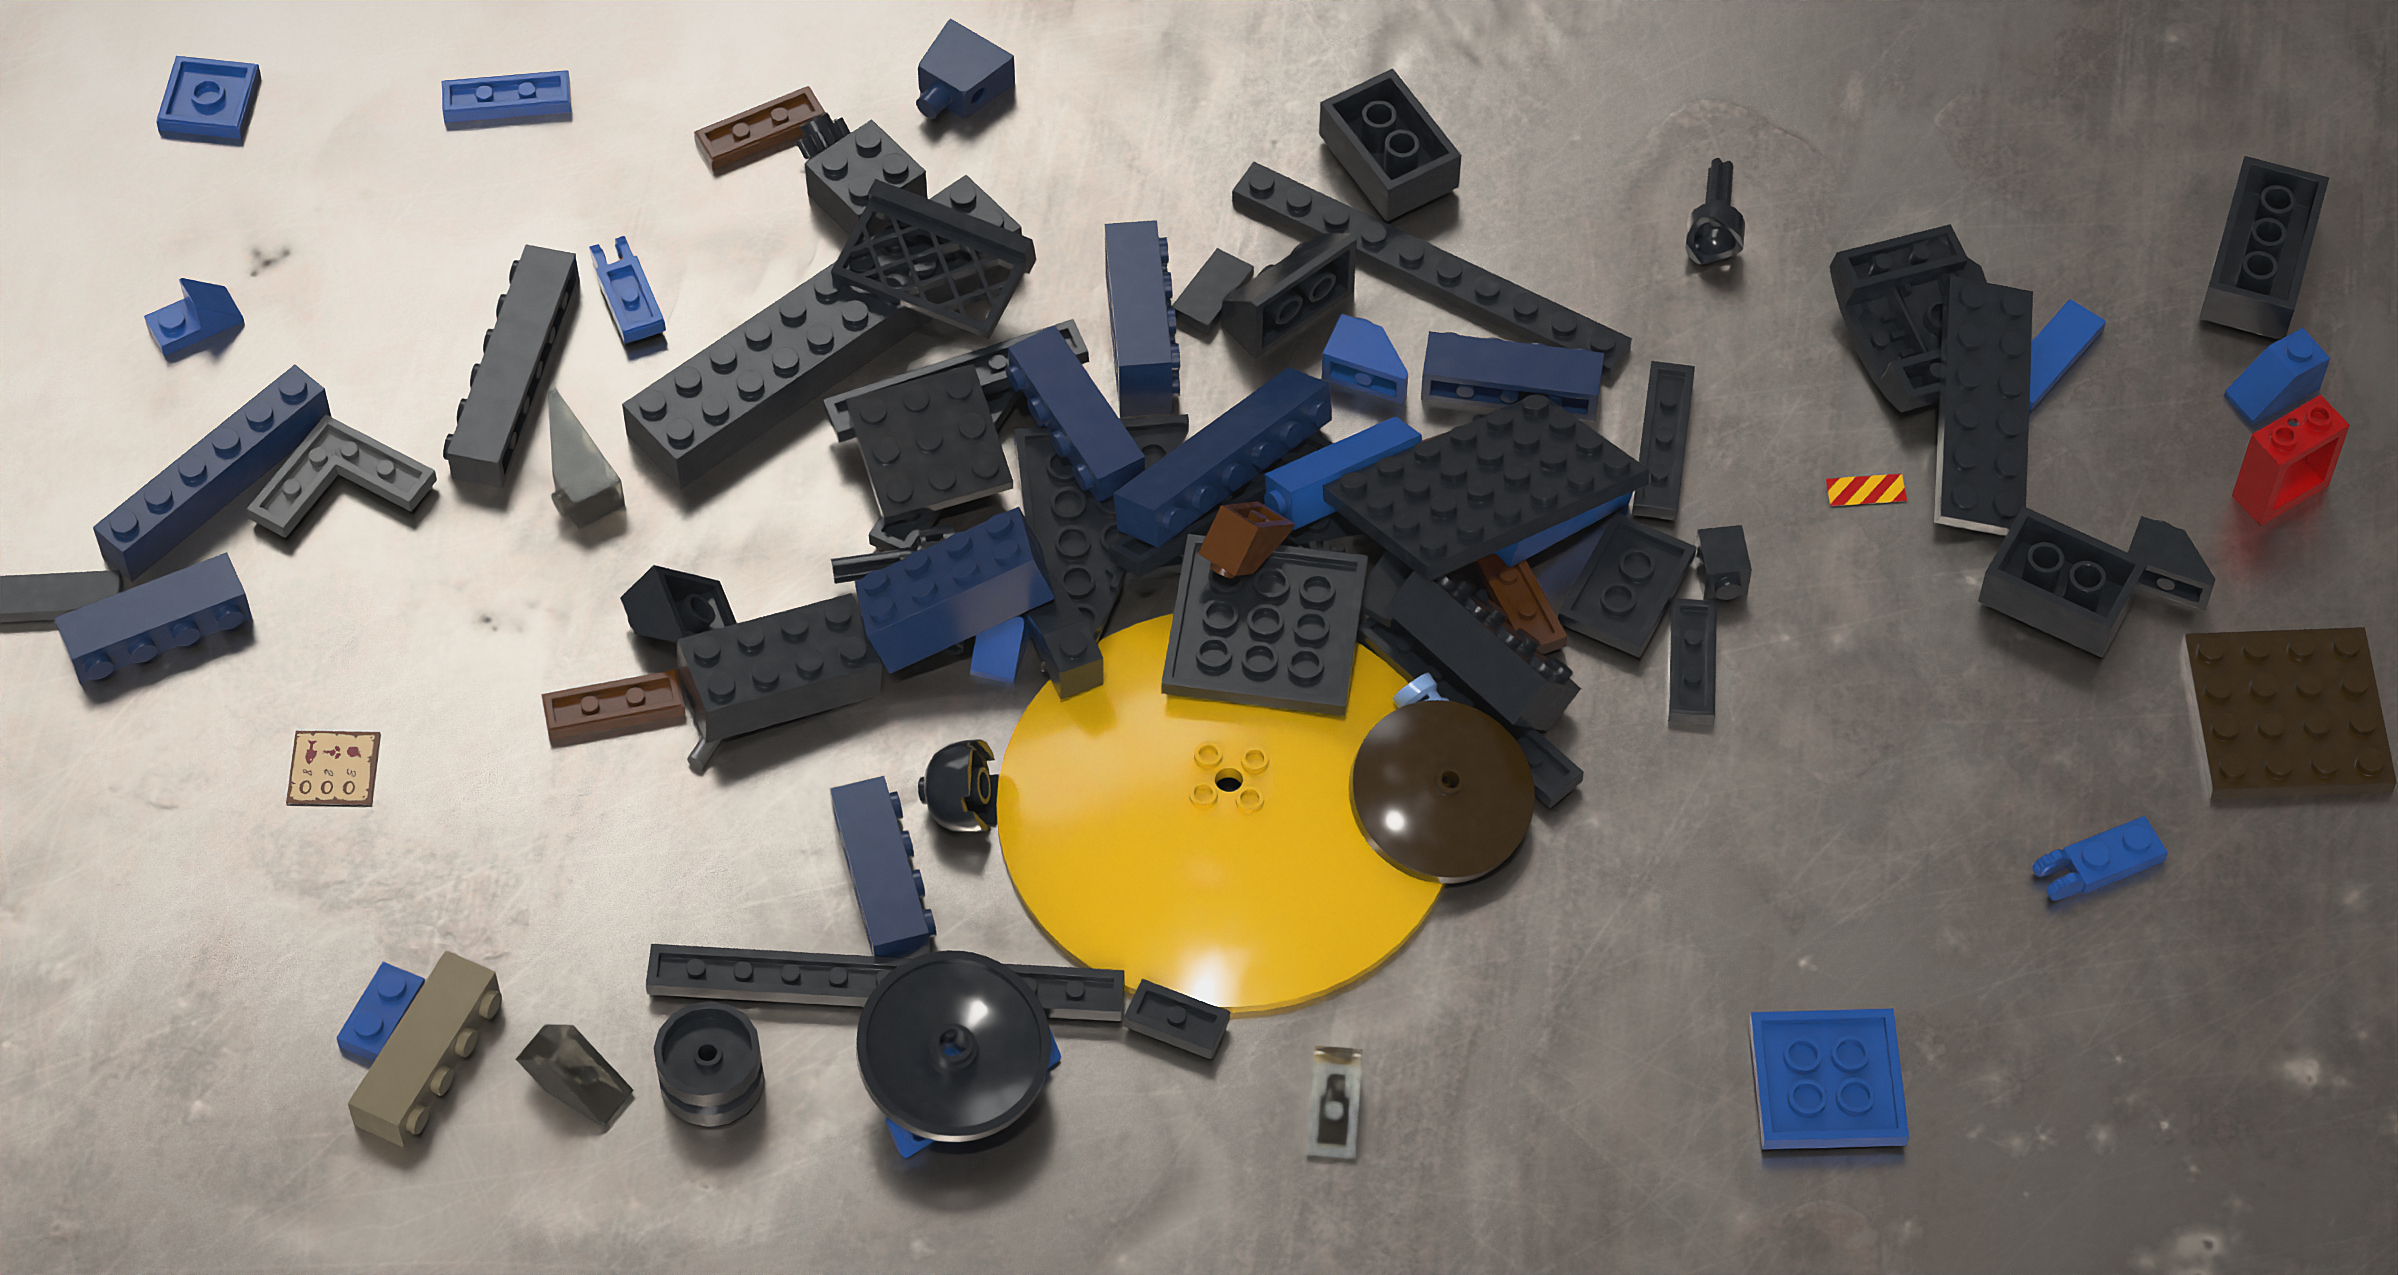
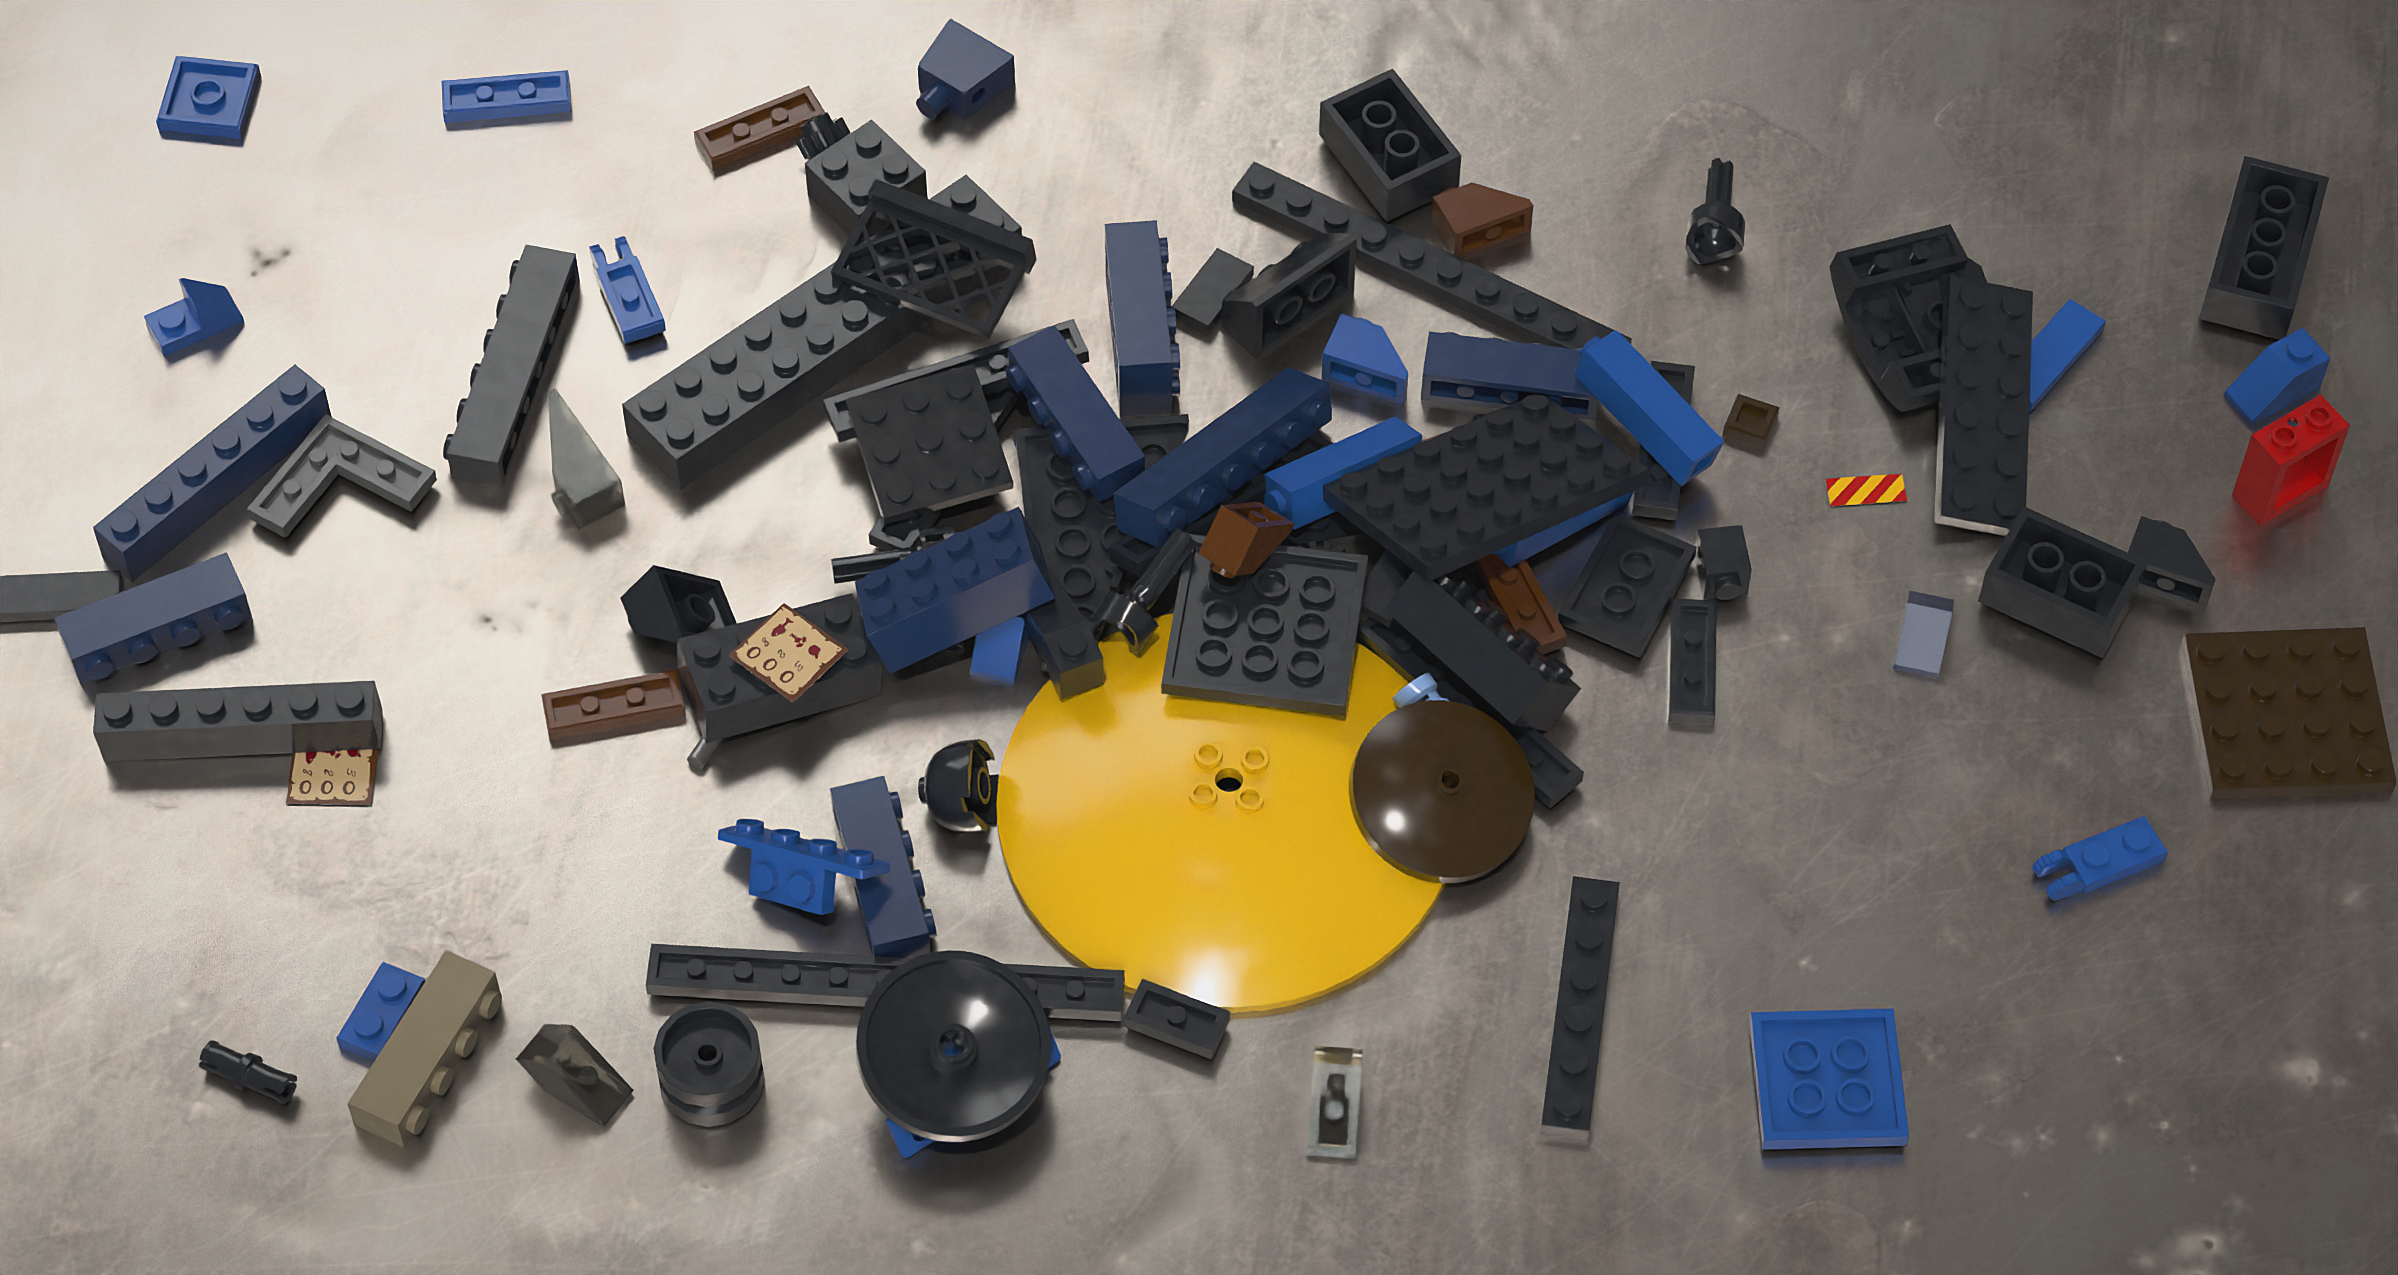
none -> black brick [93,680,383,762]
none -> black pin [199,1040,297,1104]
none -> blue bracket [718,819,890,915]
none -> tan sticker [728,603,849,703]
none -> black piece [1089,527,1197,655]
none -> reddish brown slope [1431,182,1534,258]
none -> black plate [1540,876,1620,1140]
none -> blue brick [1574,330,1725,486]
none -> dark brown tile [1722,394,1780,449]
none -> slope [1893,590,1954,679]

